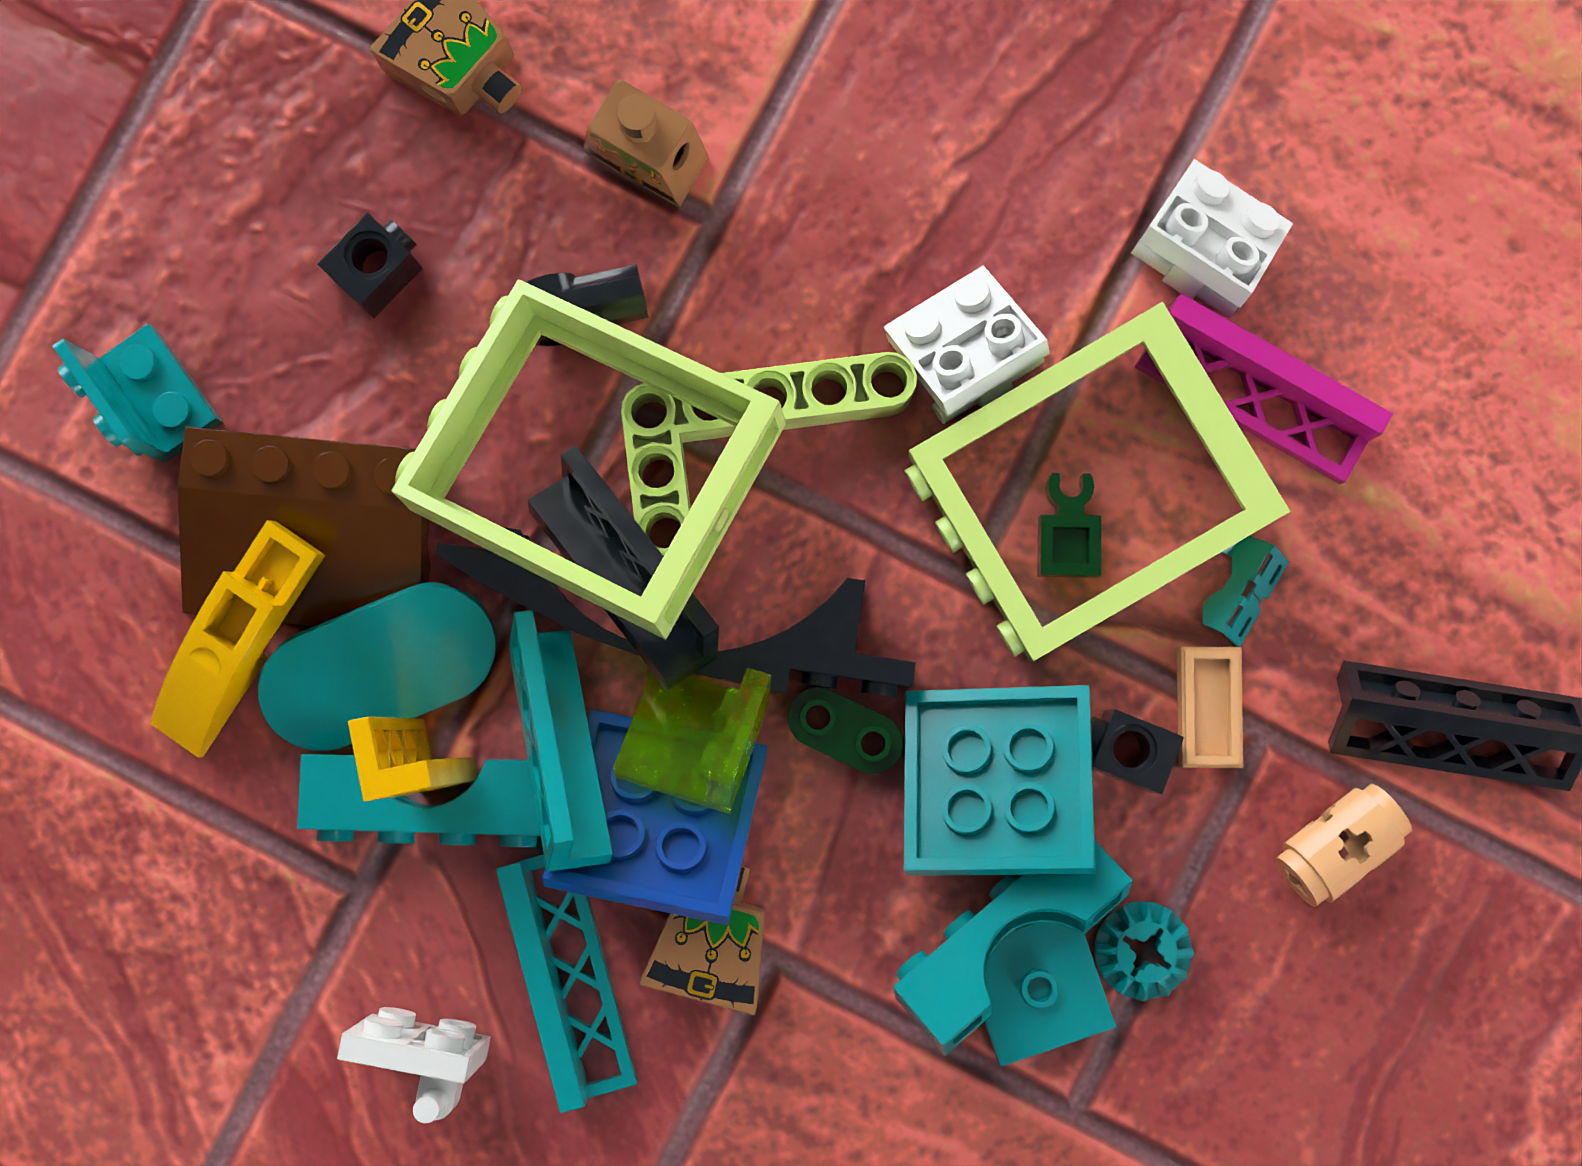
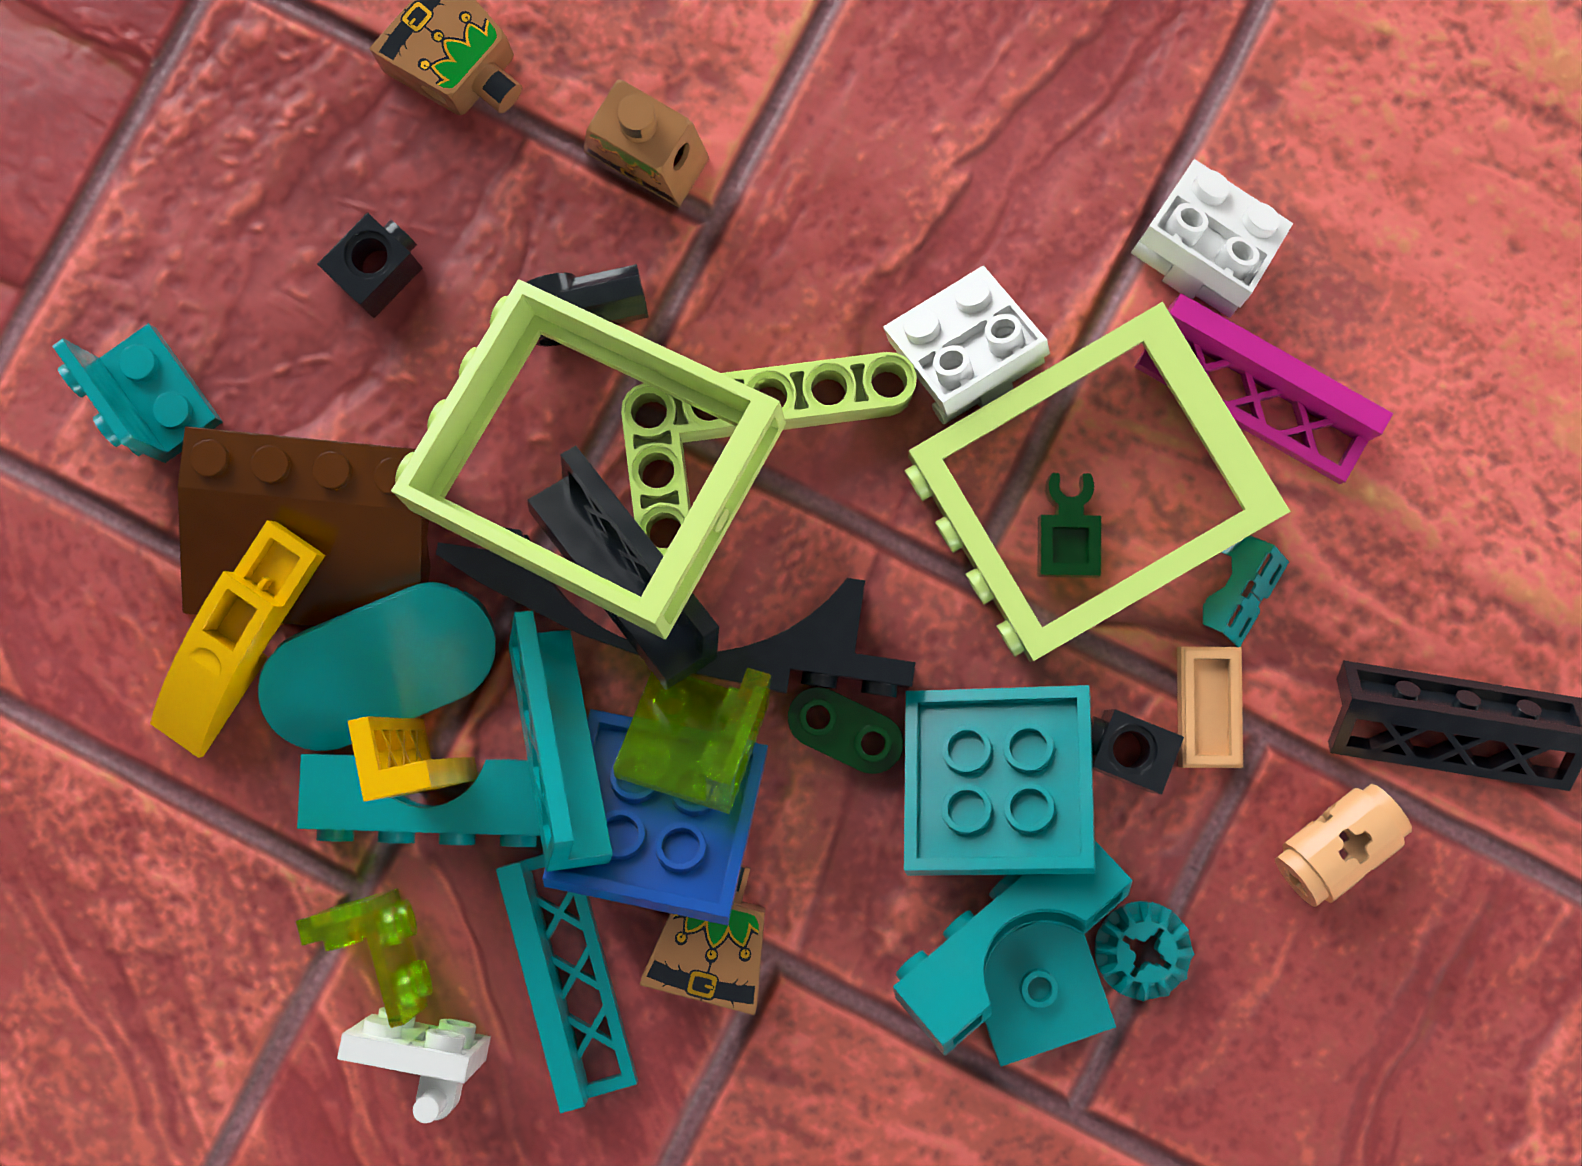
none -> clear neon green bracket [296,888,433,1028]

